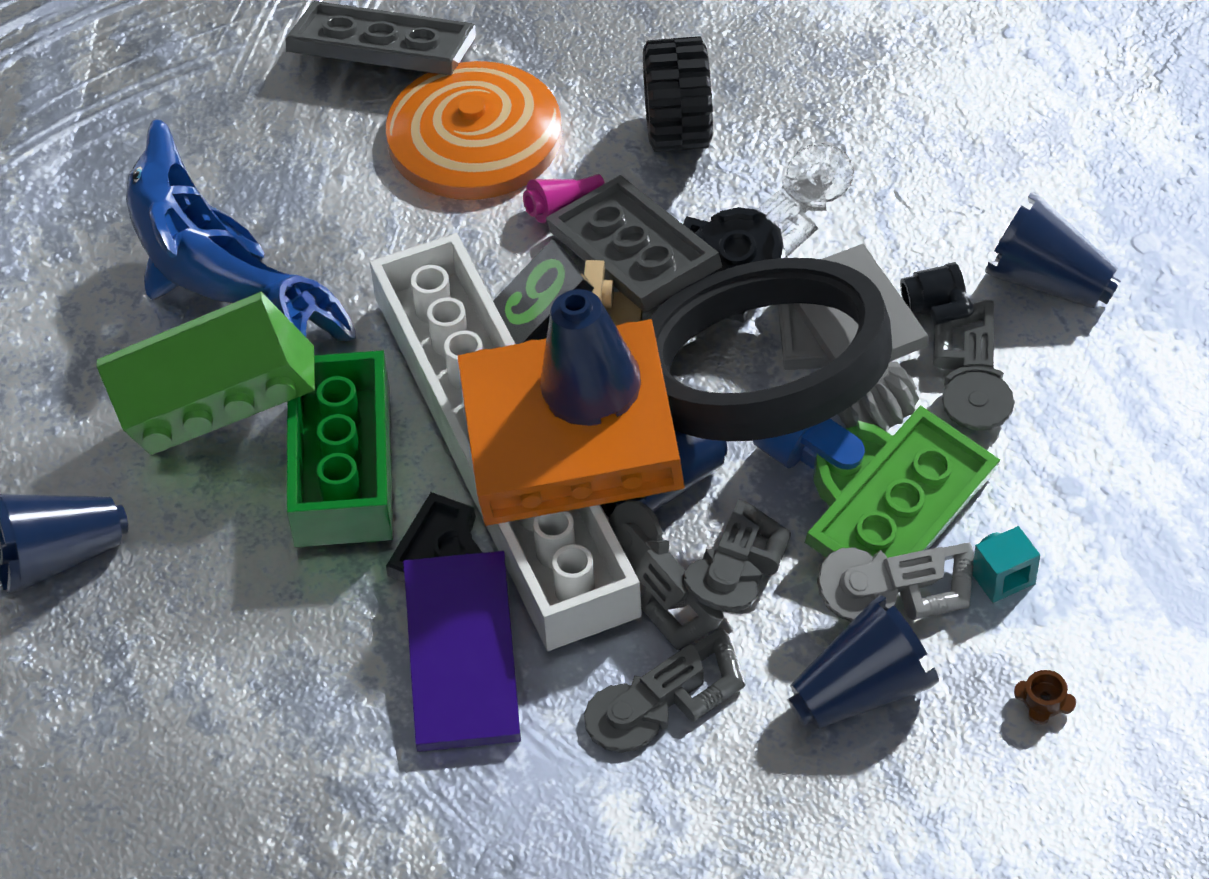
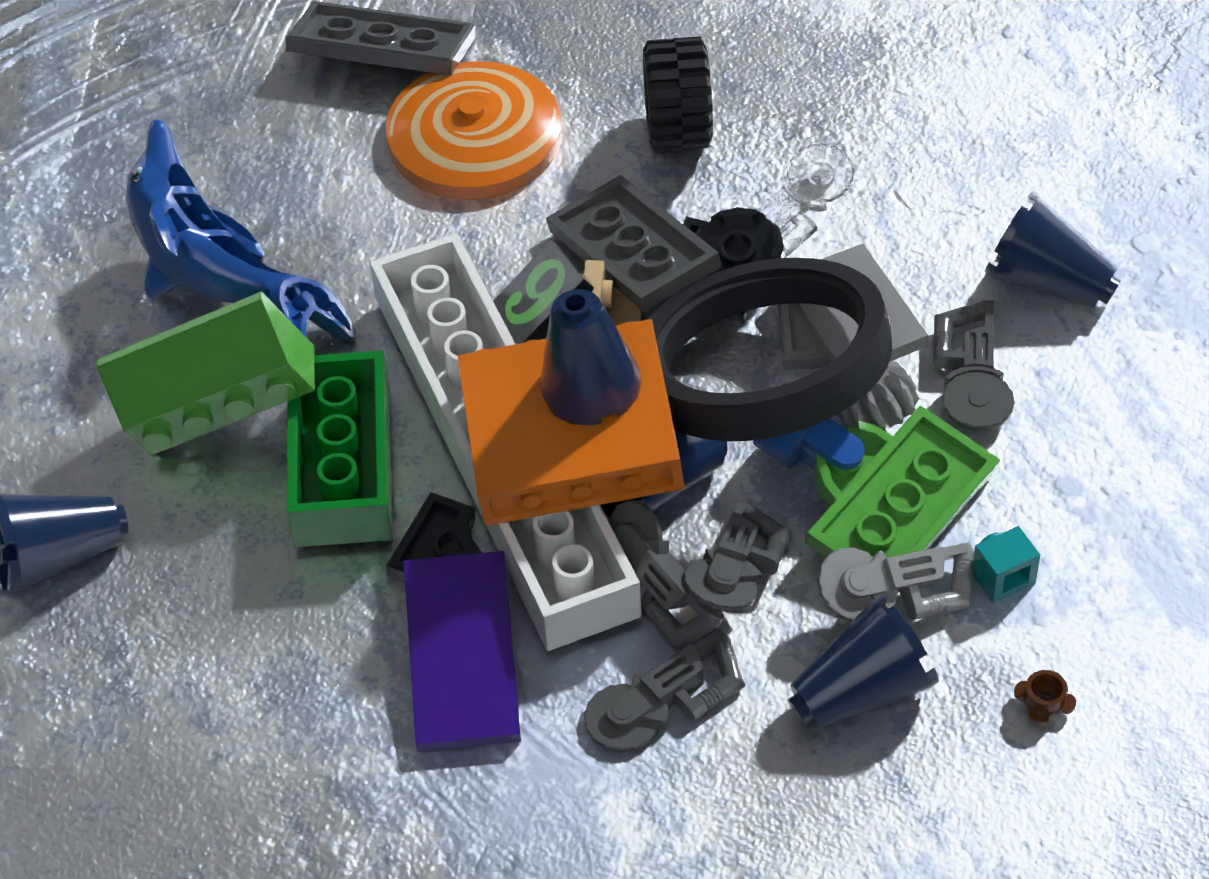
dark pink cone [523,174,605,223] -> none
black piece [900,262,974,325] -> none

